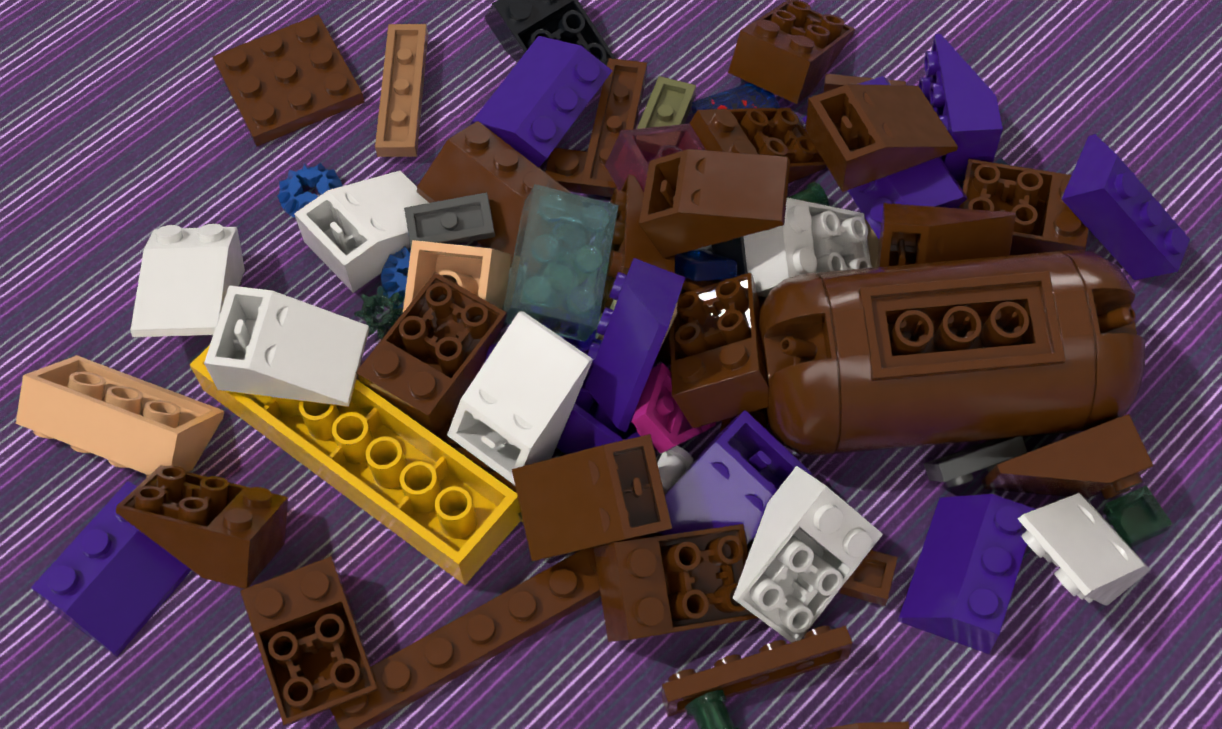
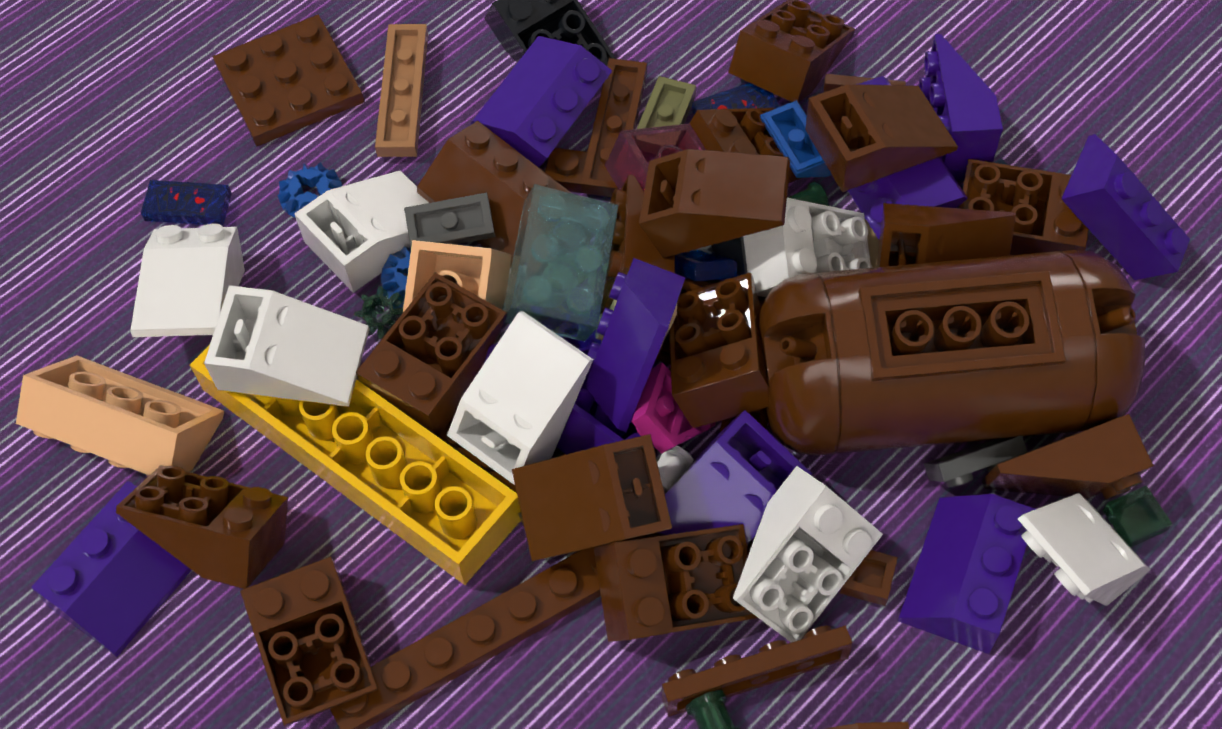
none -> clear blue tile [141,180,232,226]
none -> blue slope [760,100,832,178]

